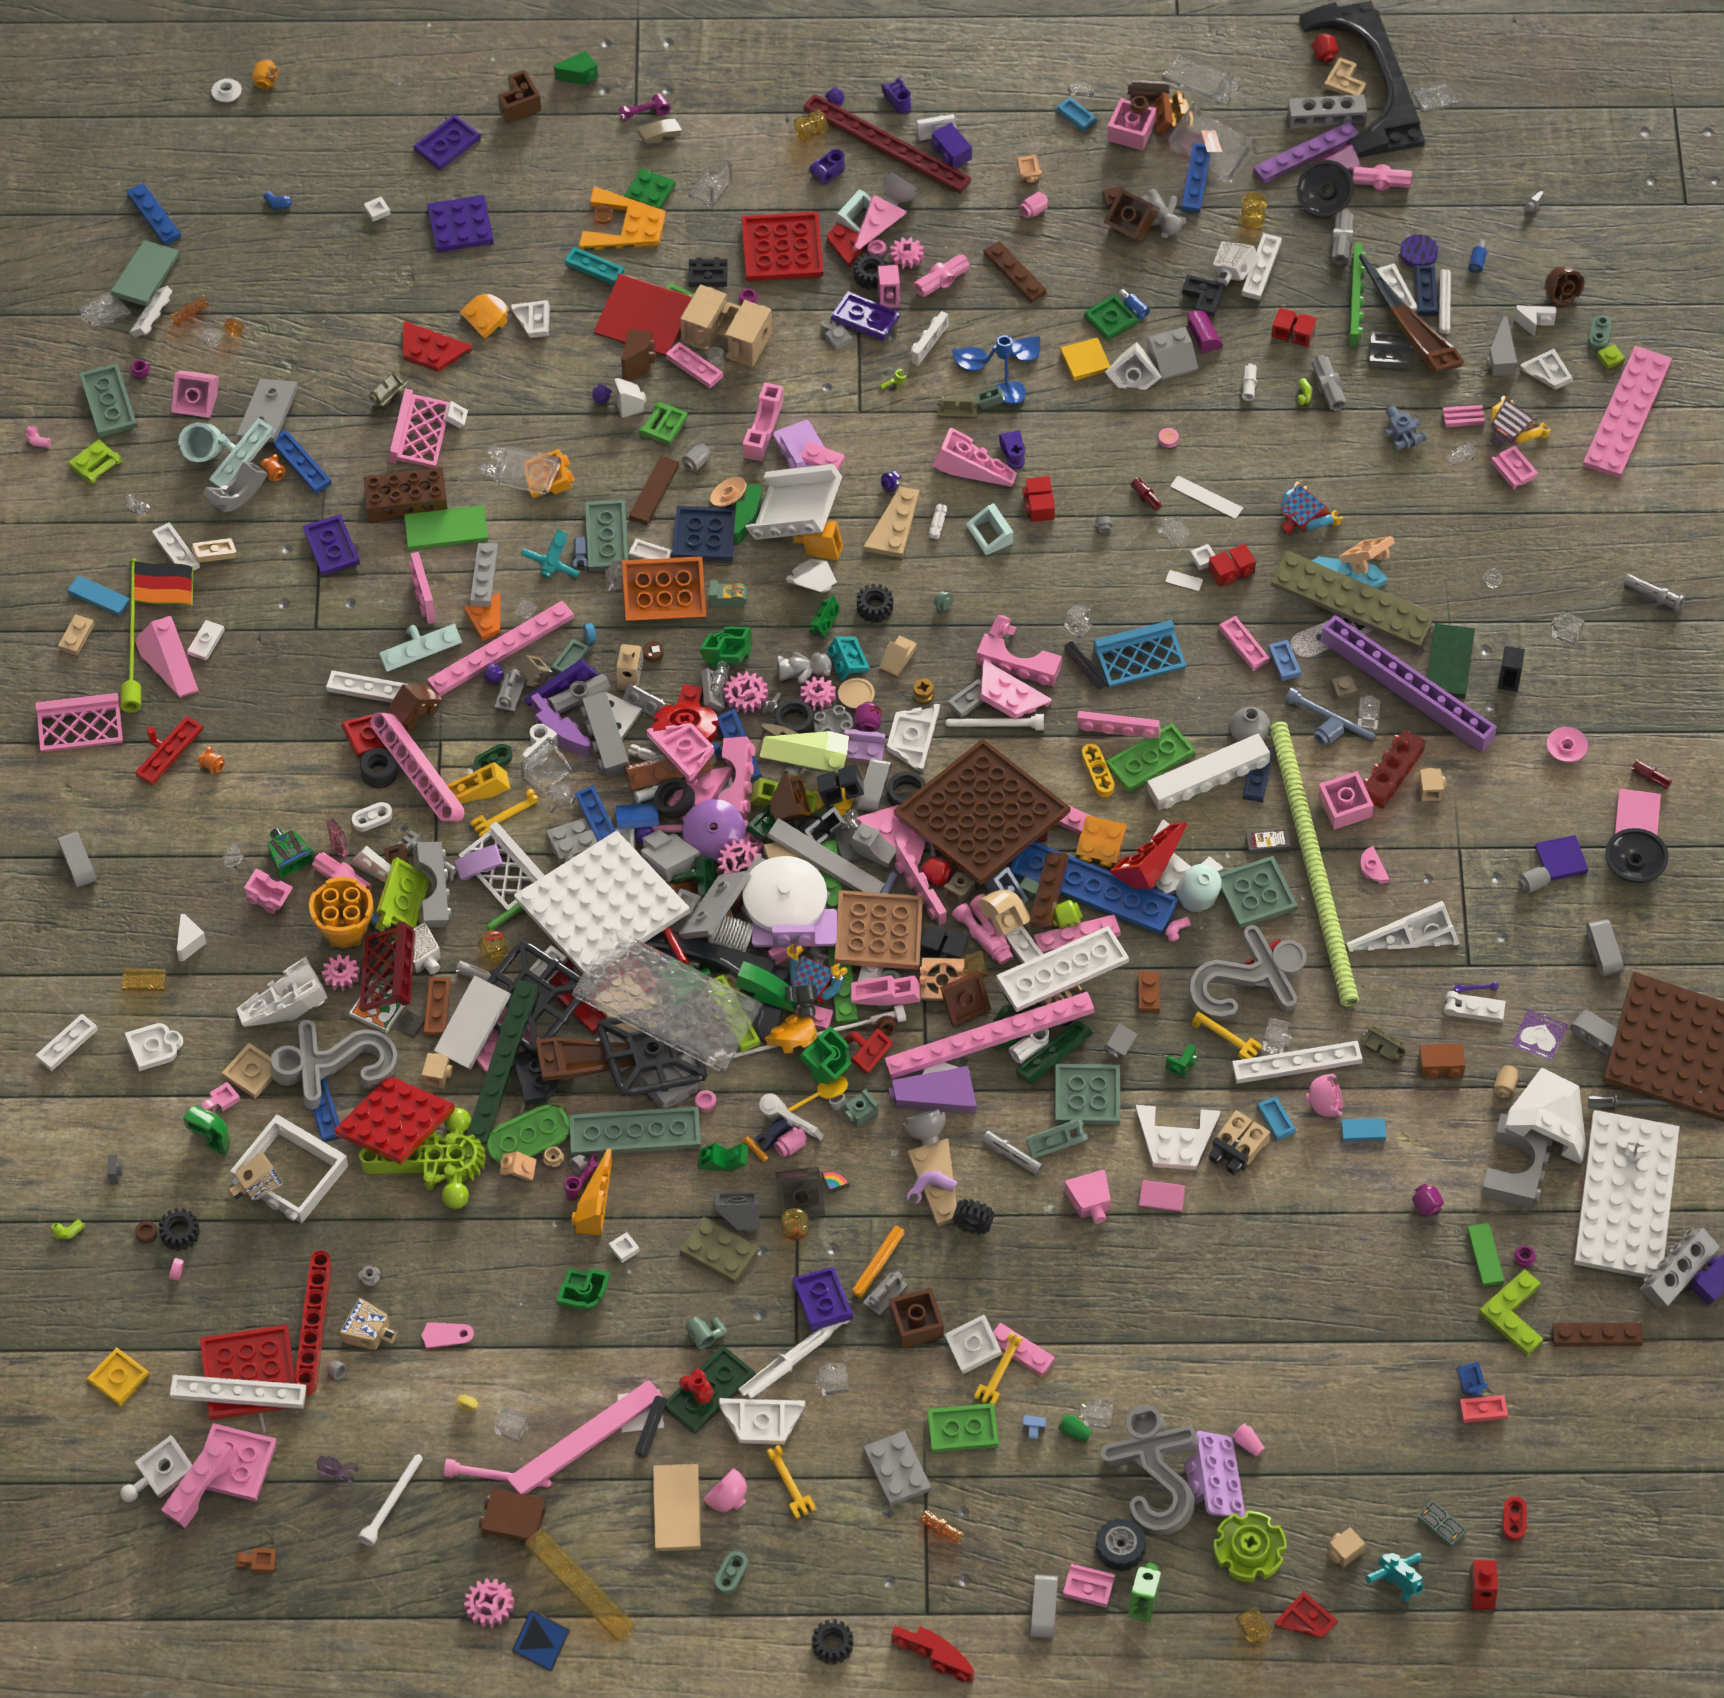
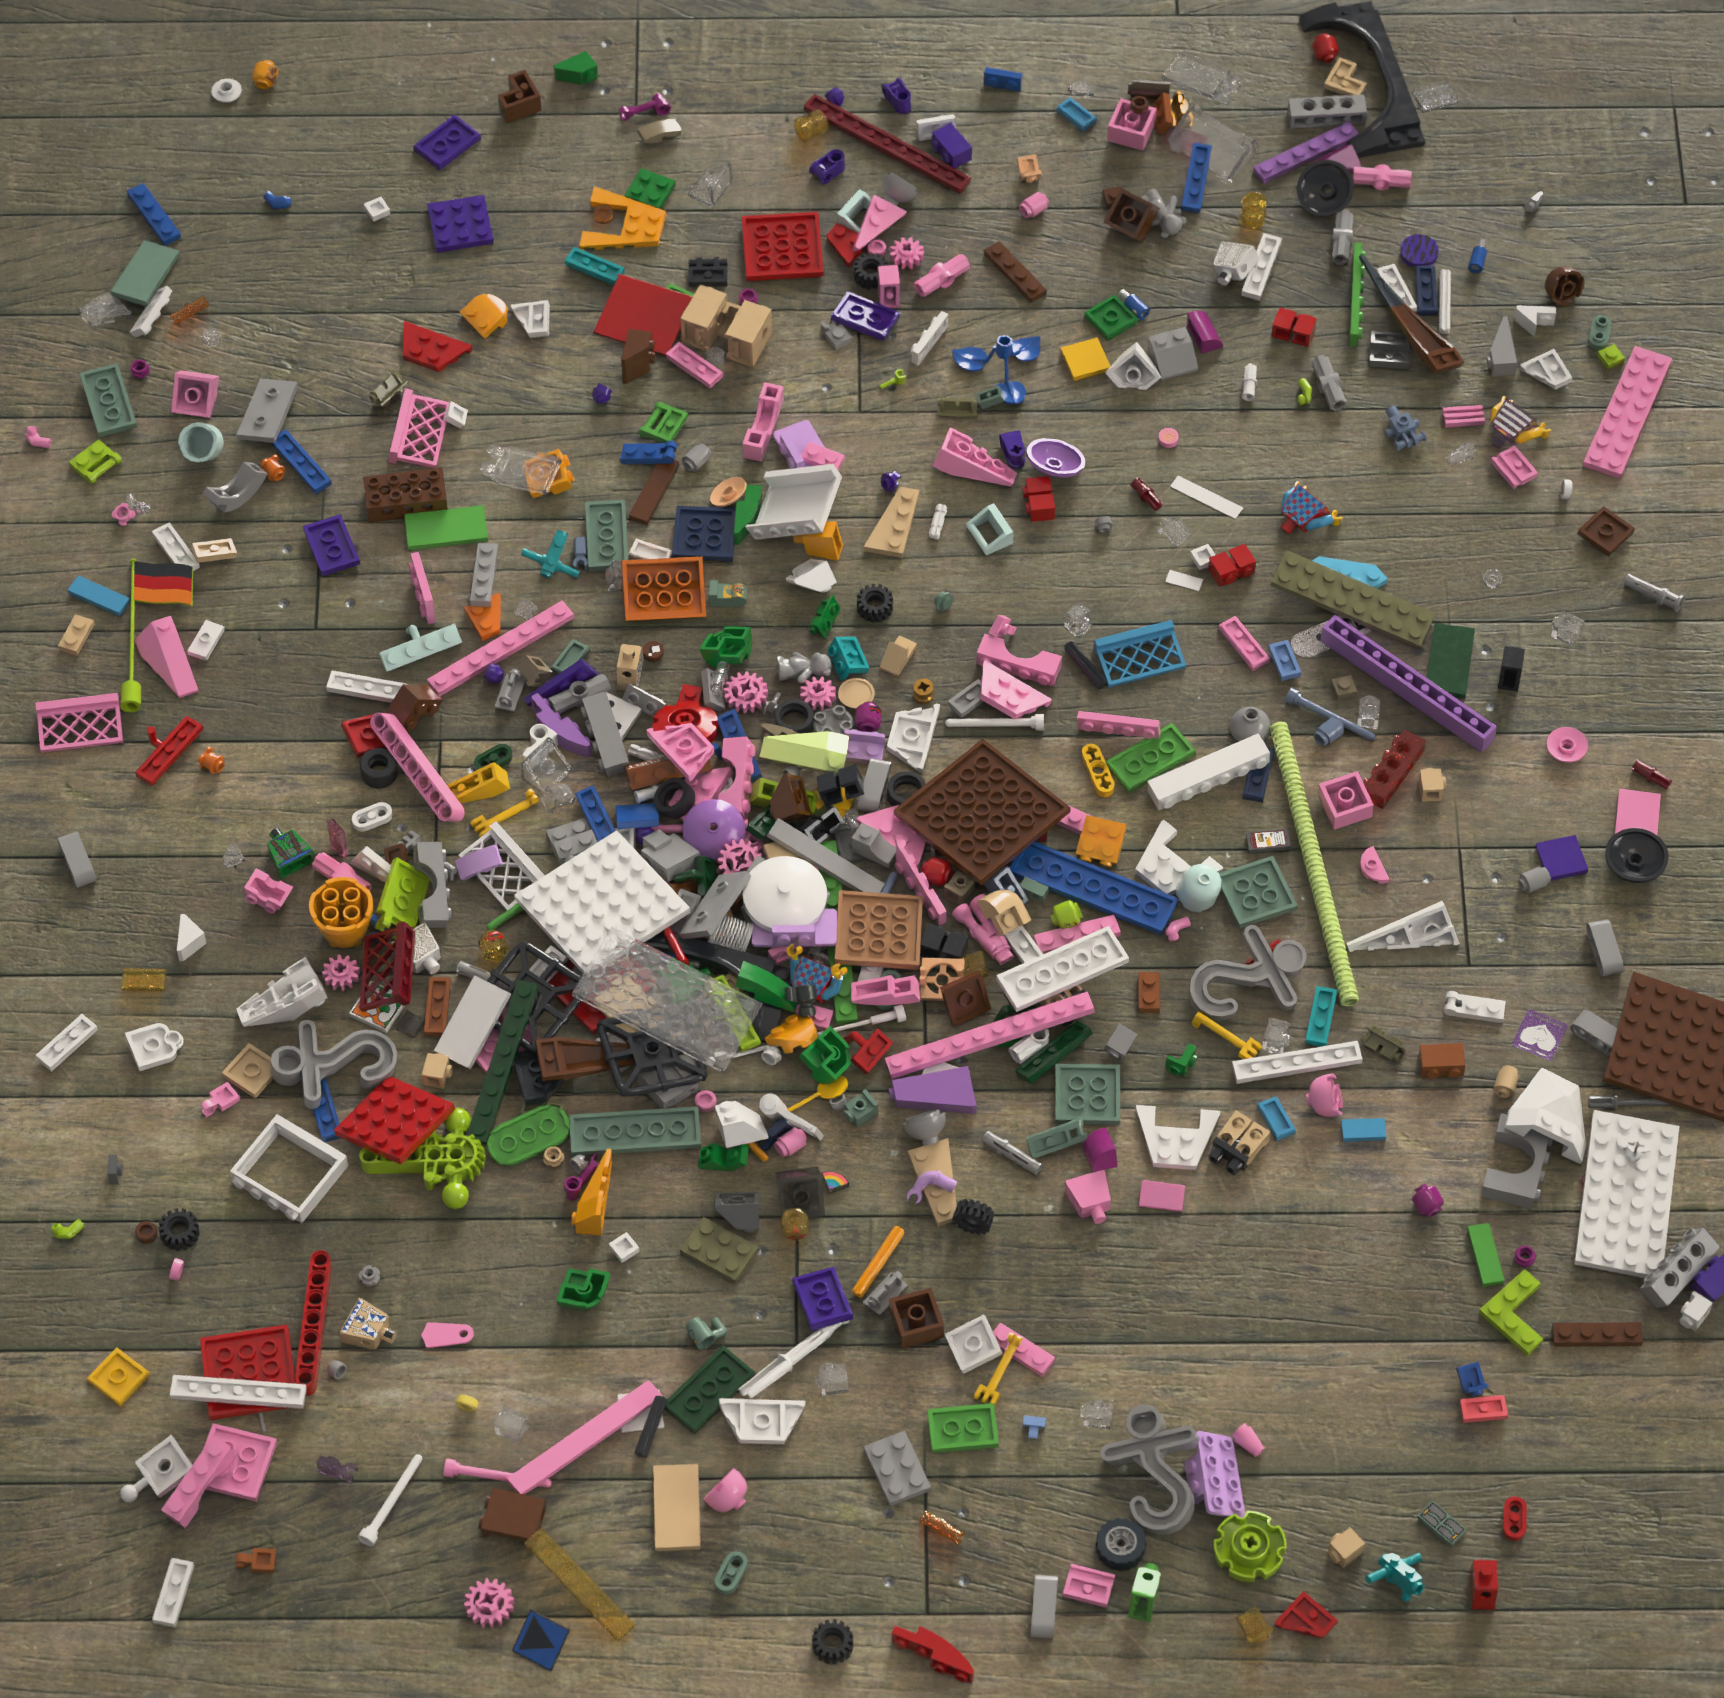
green brick [183,1105,230,1155] -> none
light aqua plate [209,418,275,488] -> none
clear orange tile [224,318,244,335] -> none
tan torso [229,1151,283,1200] -> none
light nougat bracket [500,1151,536,1181] -> none
dark azure tile [583,623,596,644] -> none
white slope [614,378,647,418] -> none
red plate [679,1369,713,1403] -> none
yellow hinge [767,1445,816,1519] -> none
reddish brown plate [875,1015,897,1036] -> none
reddish brown plate [1029,853,1069,927] -> none
green cone [1058,1413,1092,1442] -> none
red wedge [1110,821,1187,890] -> none
black plate [1182,274,1225,318] -> none
sticker [1201,131,1221,152] -> none
light nougat piece [1339,536,1395,575] -> none
dark purple hinge [1454,982,1499,993] -> none
none -> bright pink plate [112,503,136,526]
none -> white plate [152,1558,194,1627]
none -> blue plate [620,441,677,464]
none -> white slope [715,1101,768,1148]
none -> white plate [761,1046,782,1065]
none -> blue plate [984,67,1022,91]
none -> medium lavender dish [1026,439,1085,478]
none -> magenta brick [1083,1128,1118,1172]
none -> teal plate [1305,986,1338,1047]
none -> white tile [1560,479,1572,500]
none -> reddish brown plate [1577,506,1635,556]
none -> white brick [1679,1291,1712,1331]

